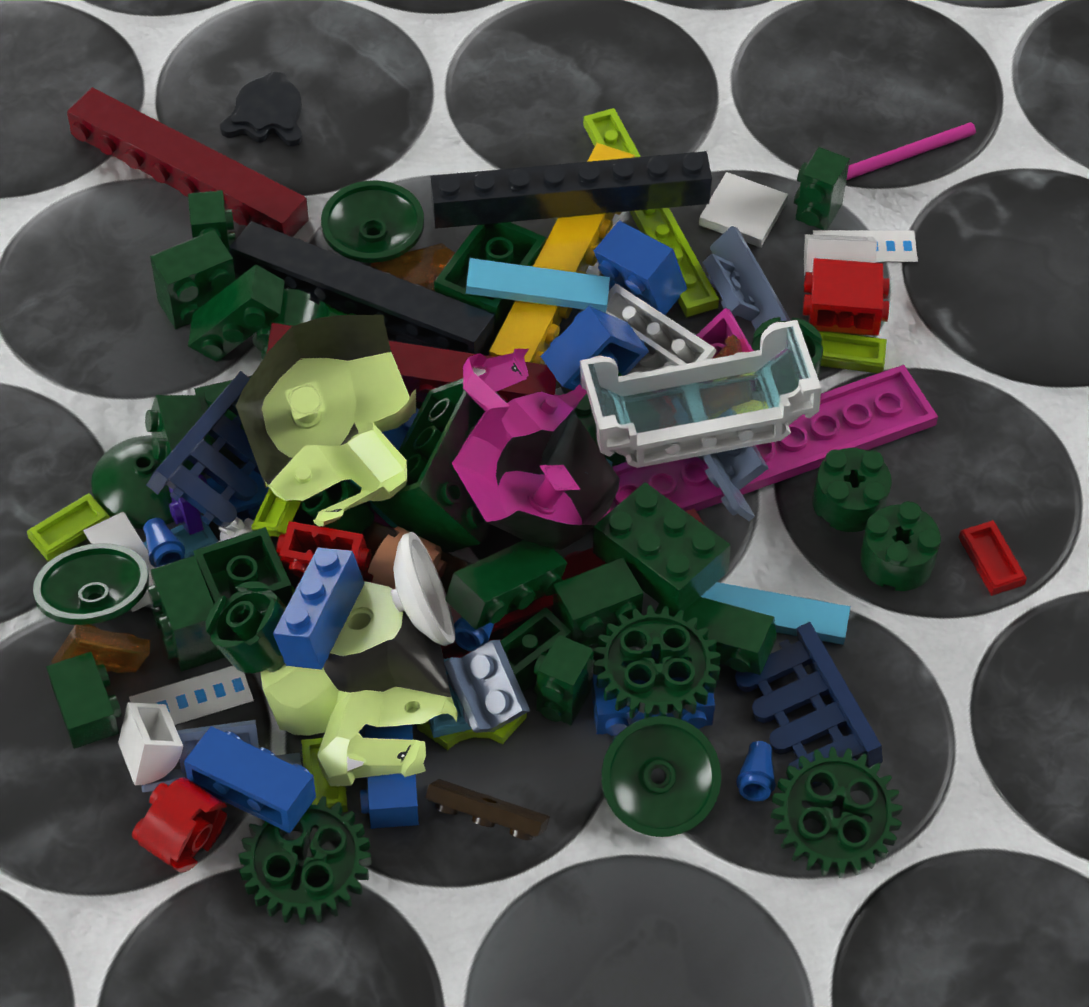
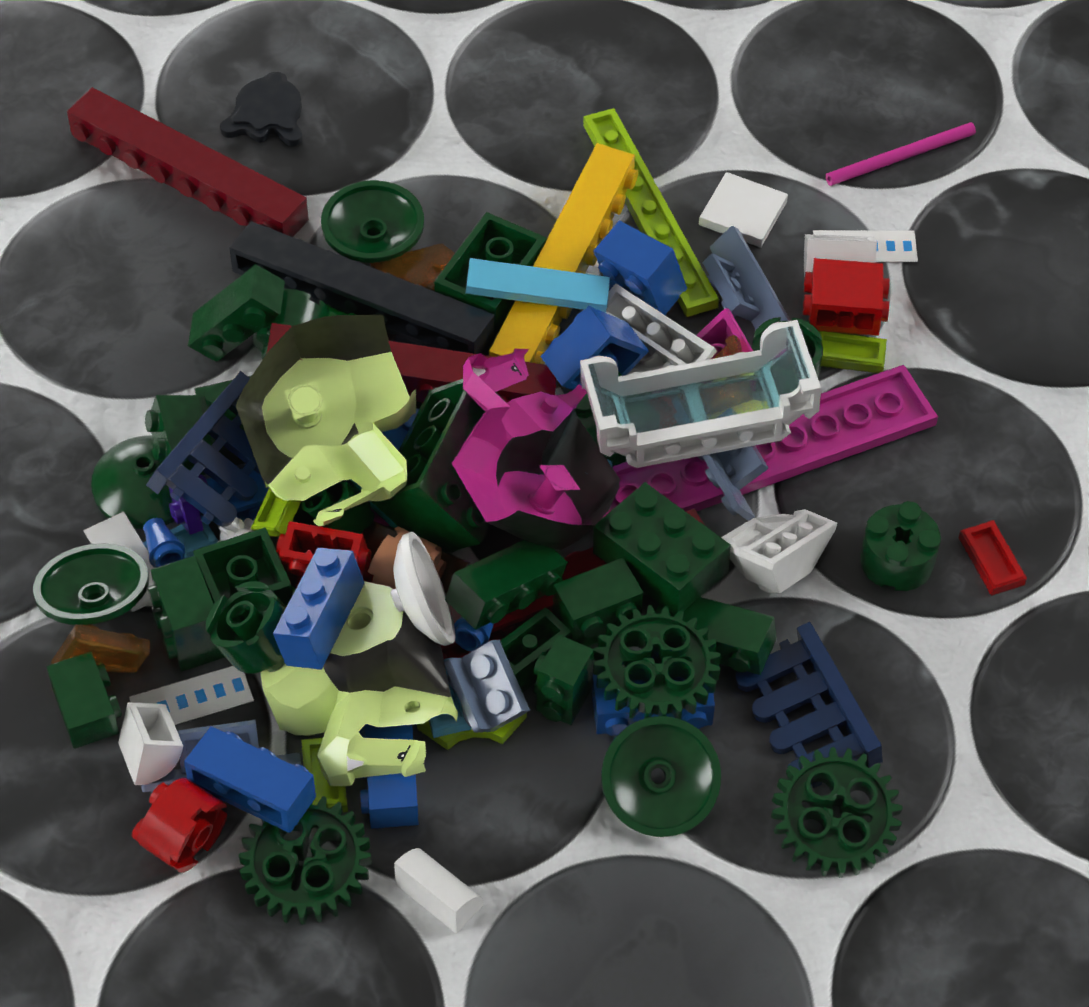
lime tile [27,493,110,562] -> none
dark green brick [150,230,236,330] -> none
dark green brick [188,190,236,253] -> none
dark brown tile [425,779,550,840] -> none
black brick [430,151,712,229] -> none
medium azure tile [701,582,851,645] -> none
blue cone [736,741,776,801] -> none
dark green brick [793,147,850,230] -> none
dark green brick [812,448,892,532] -> none
none -> white brick [394,848,483,934]
none -> white wedge [721,509,837,594]

